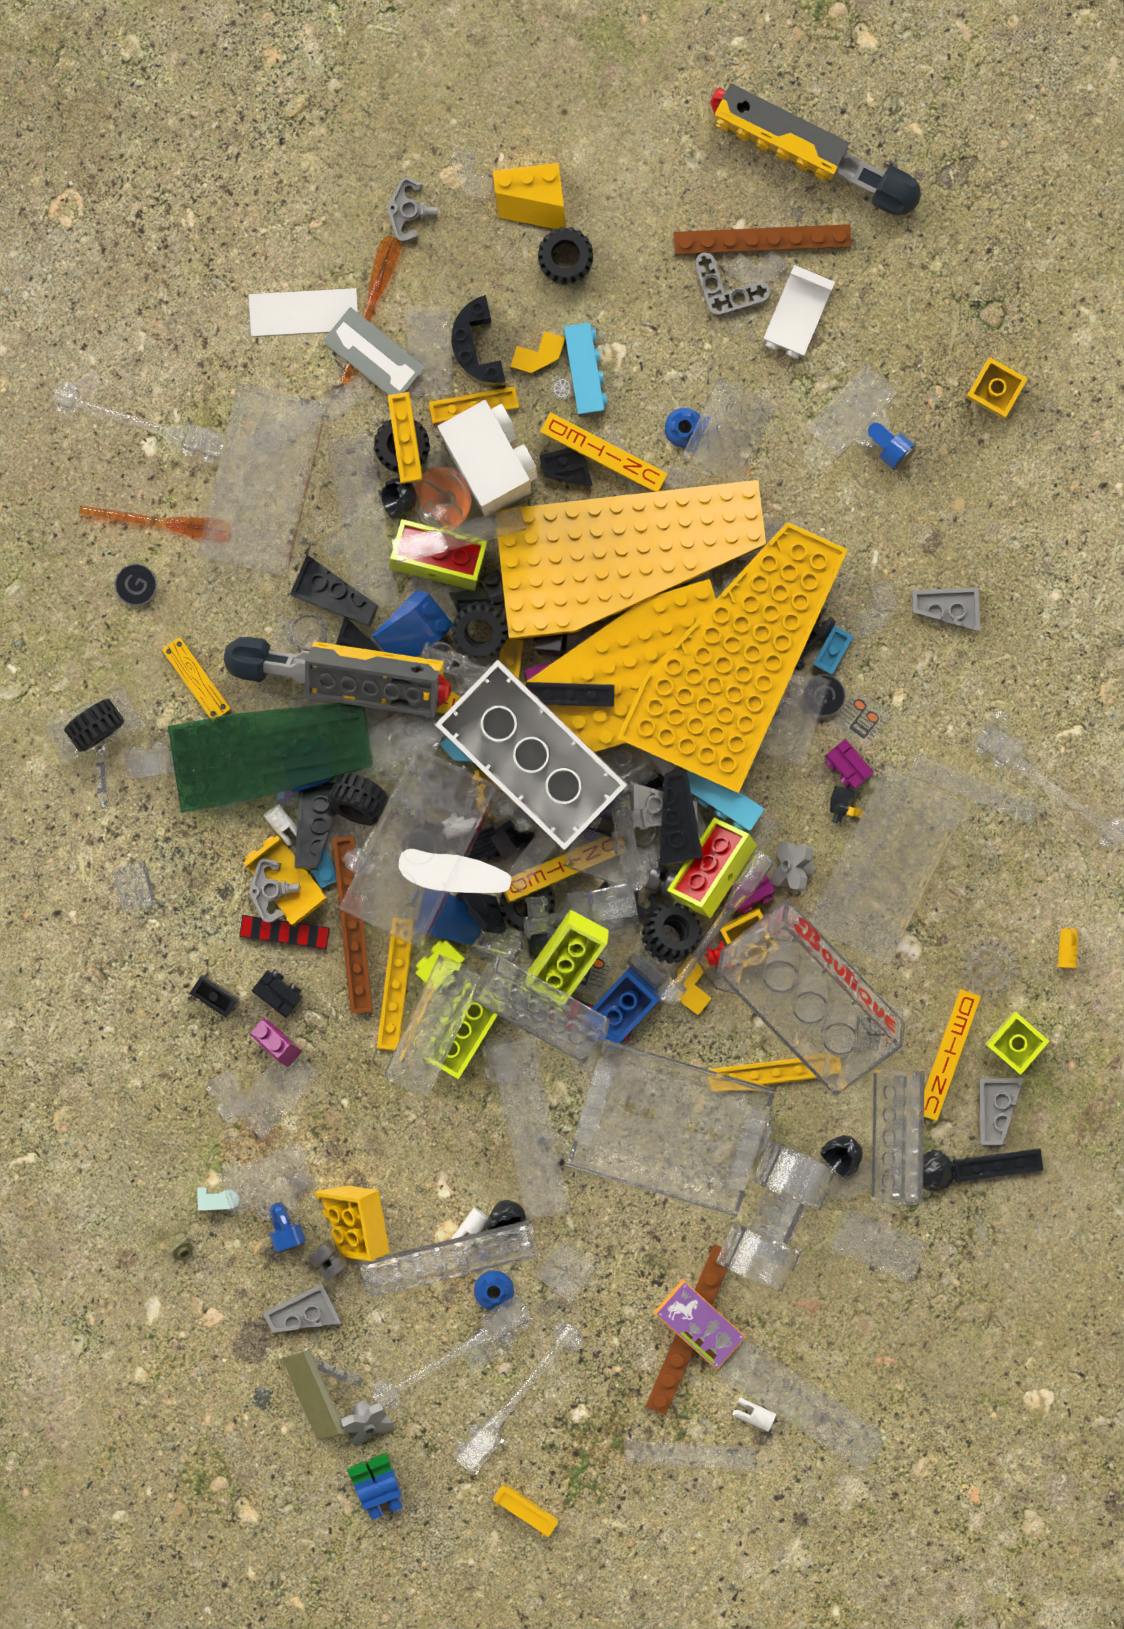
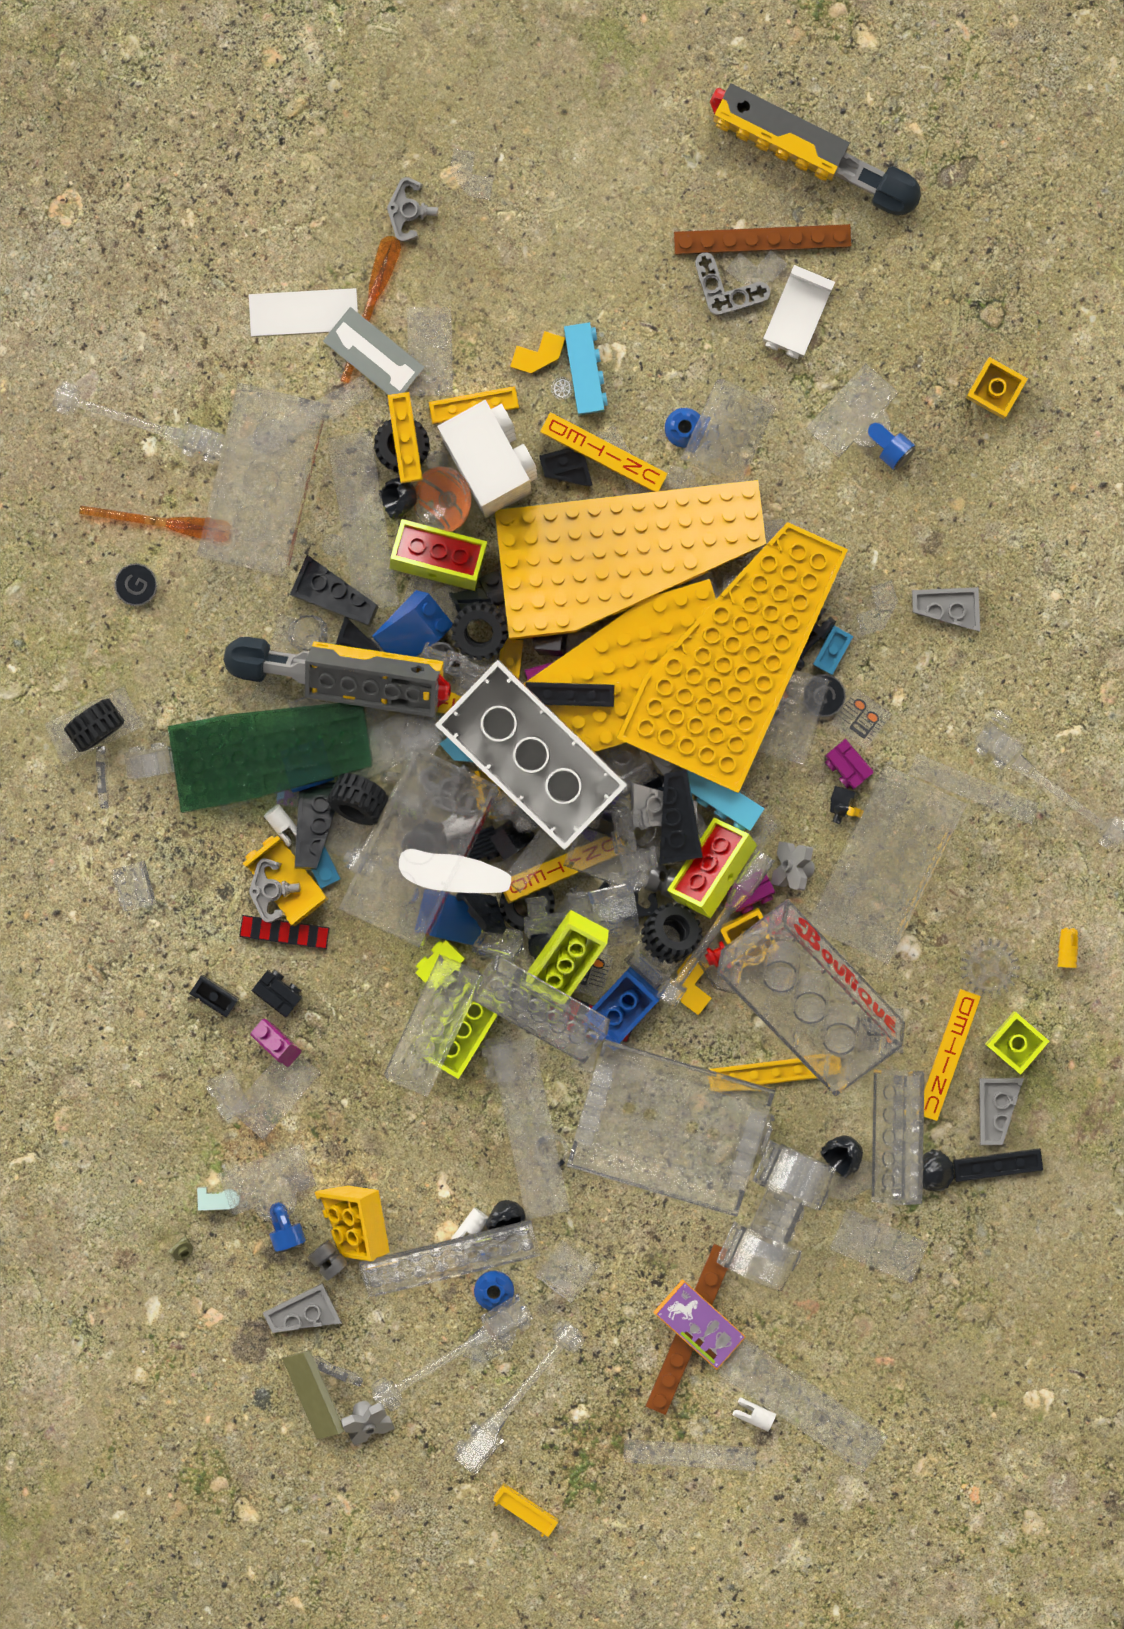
yellow tile [162,637,231,722] -> none
dark orange plate [332,835,373,1013] -> none
blue hips [347,1452,403,1520] -> none
yellow tile [377,917,415,1051] -> none
clear plate [391,507,526,563] -> none
black cylinder [451,295,506,388] -> none
yellow wedge [493,163,566,230] -> none
black tyre [538,227,593,285] -> none

